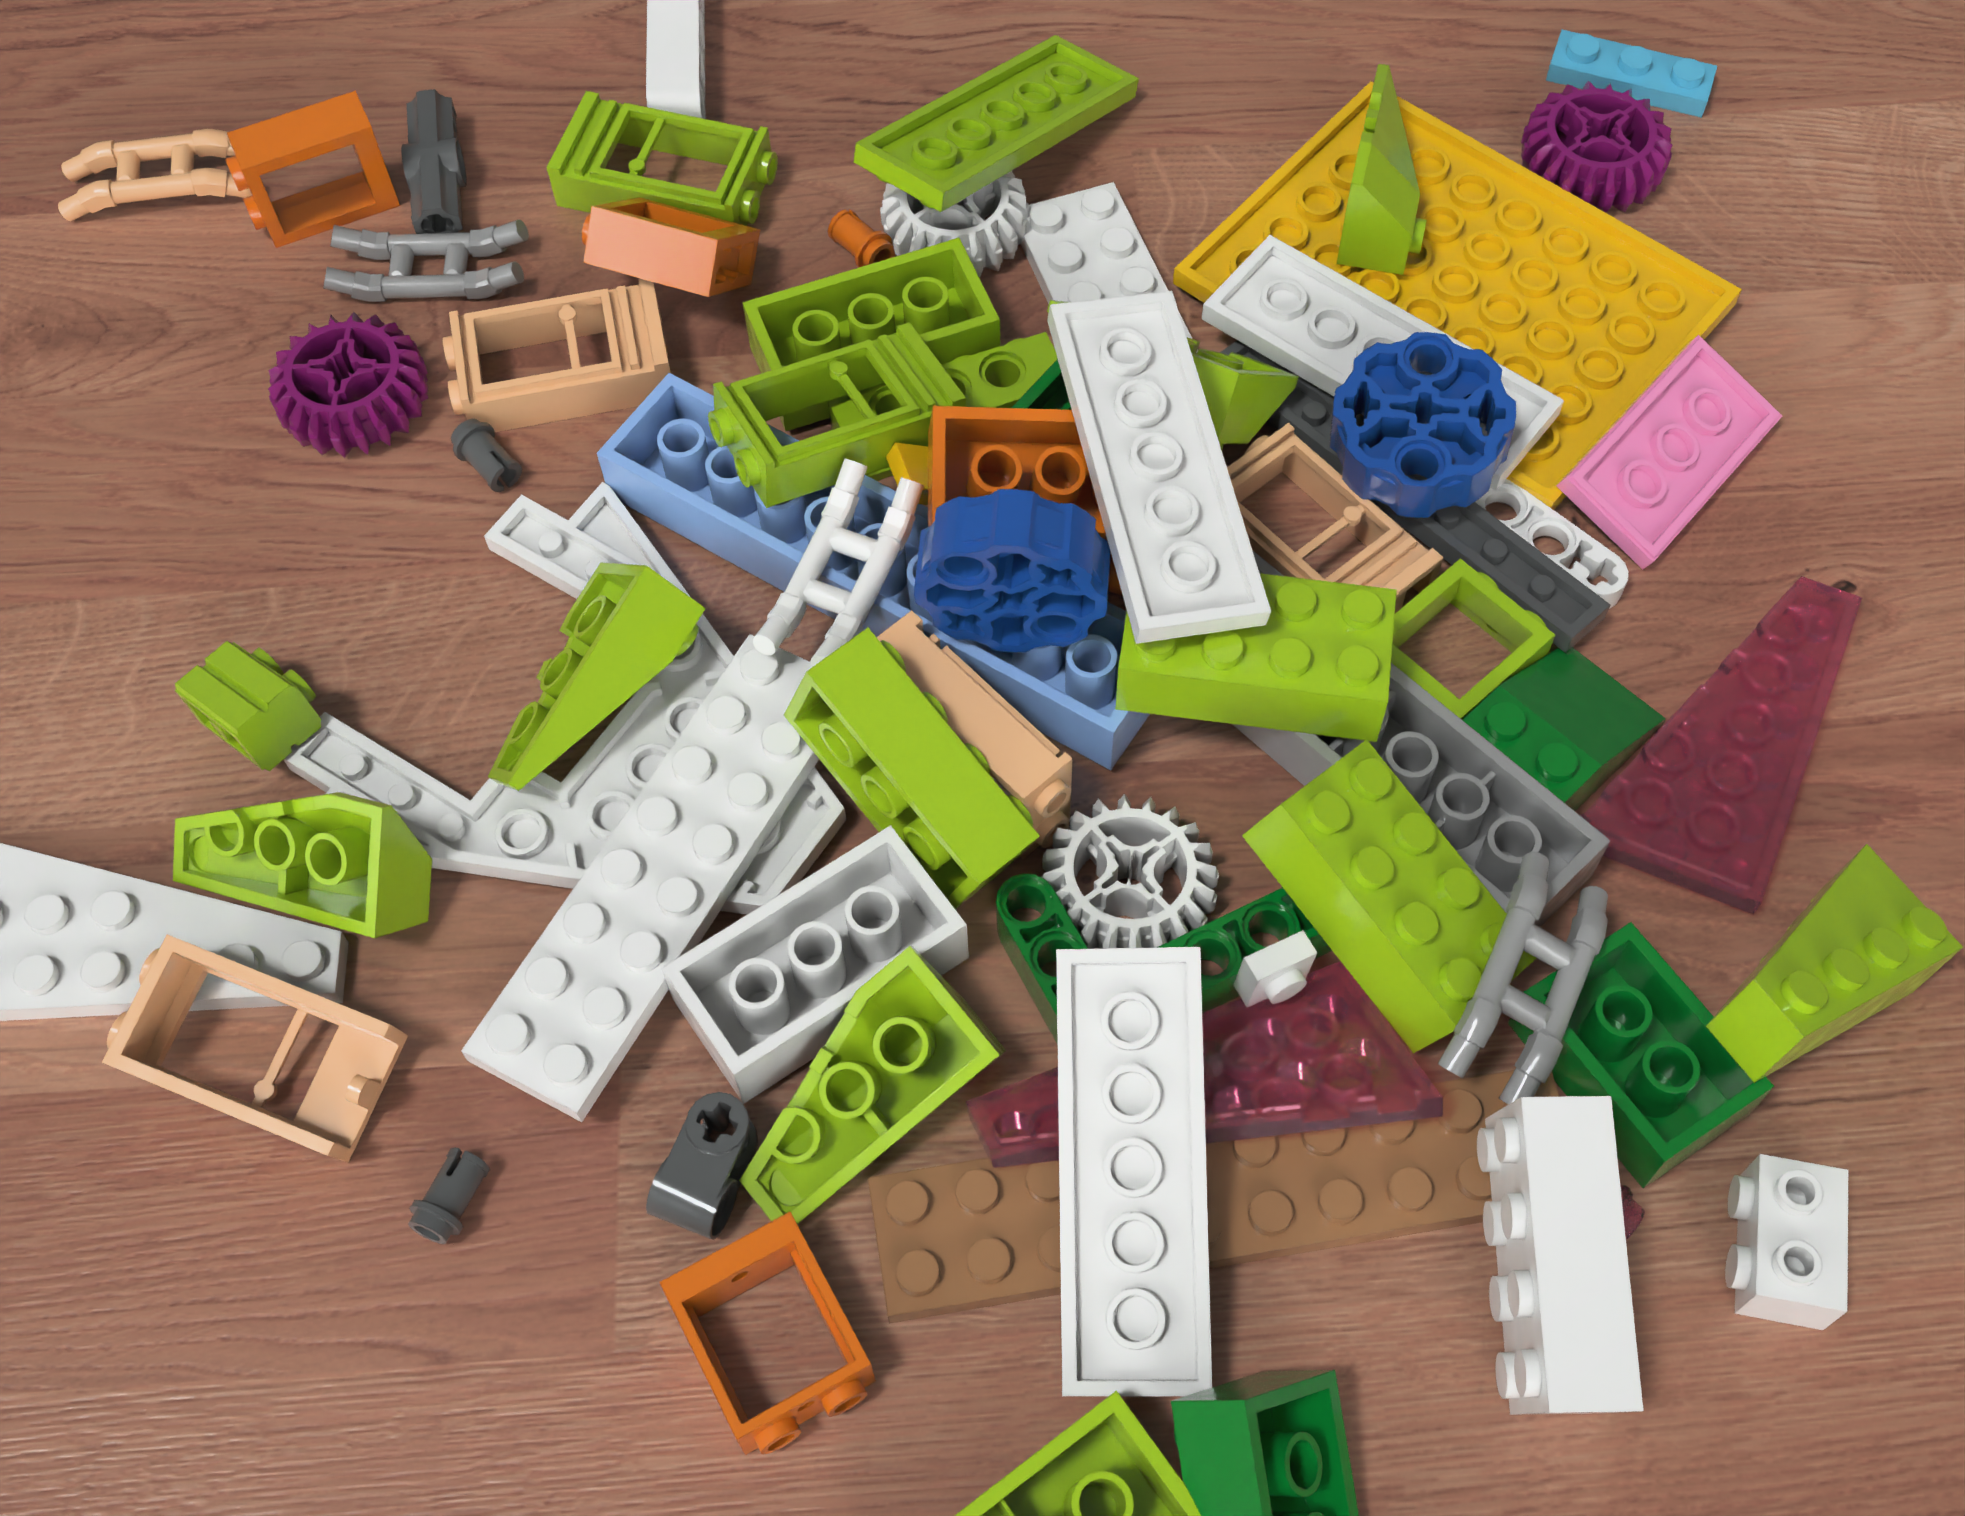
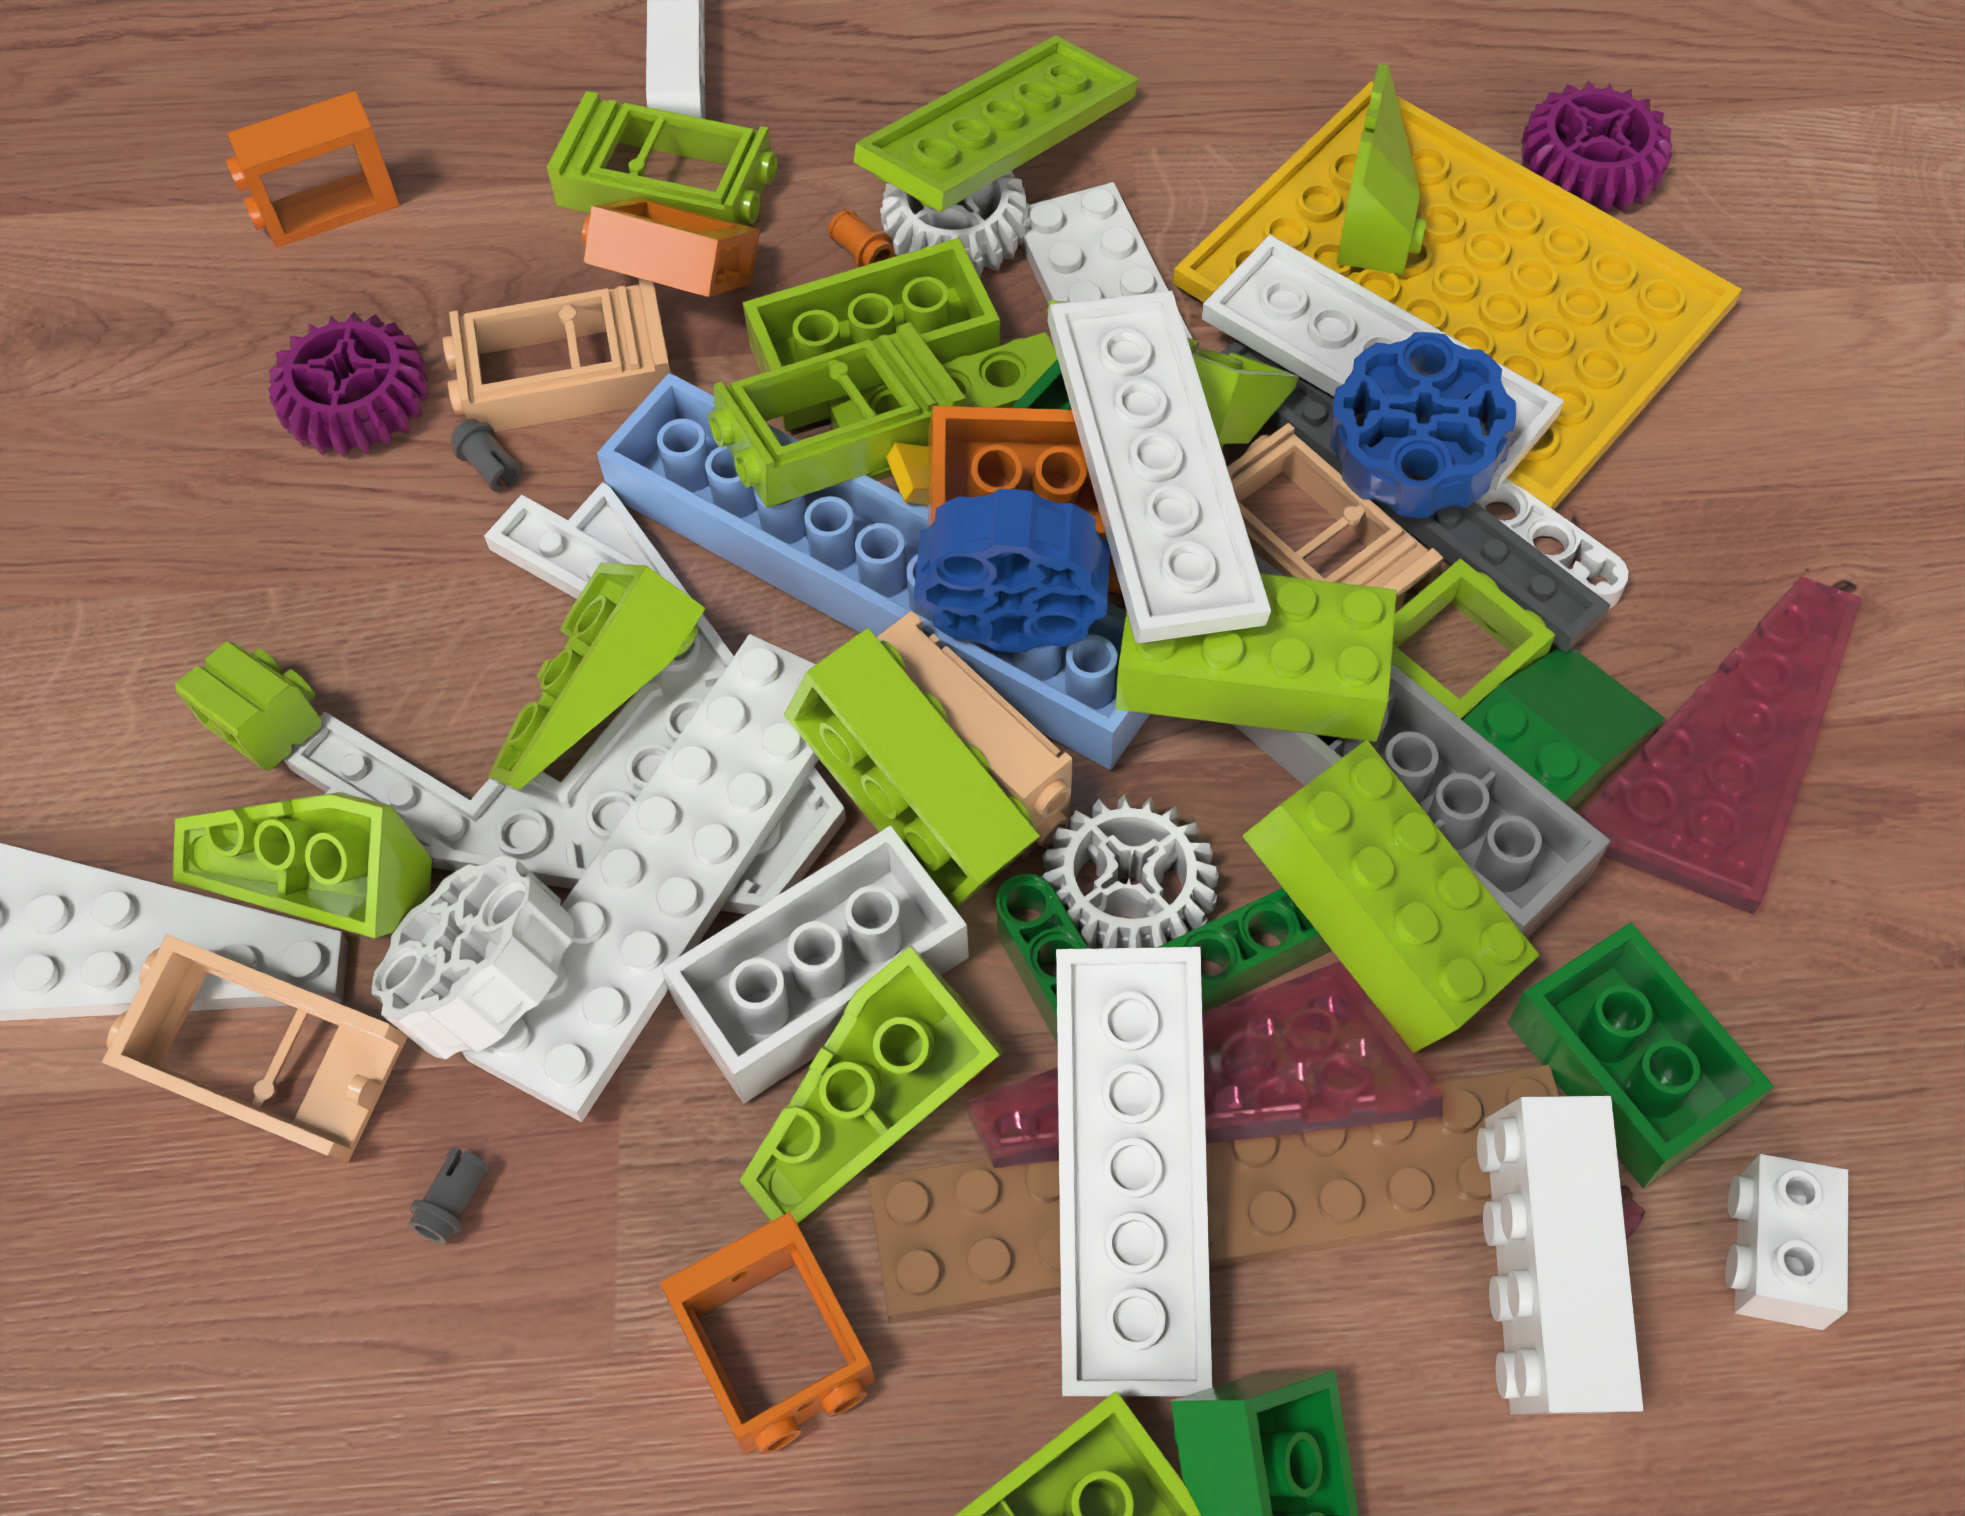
light nougat piece [58,129,252,221] -> none
light grey piece [323,219,529,302] -> none
dark grey piece [401,89,467,234] -> none
dark grey piece [646,1092,759,1240] -> none
white piece [753,459,924,667] -> none
white plate [1233,930,1317,1008] -> none
light grey piece [1438,852,1608,1105] -> none
medium azure plate [1546,29,1717,118] -> none
bright pink tile [1556,335,1782,570] -> none
lime wedge [1706,844,1963,1083] -> none
none -> white connector [372,855,574,1059]

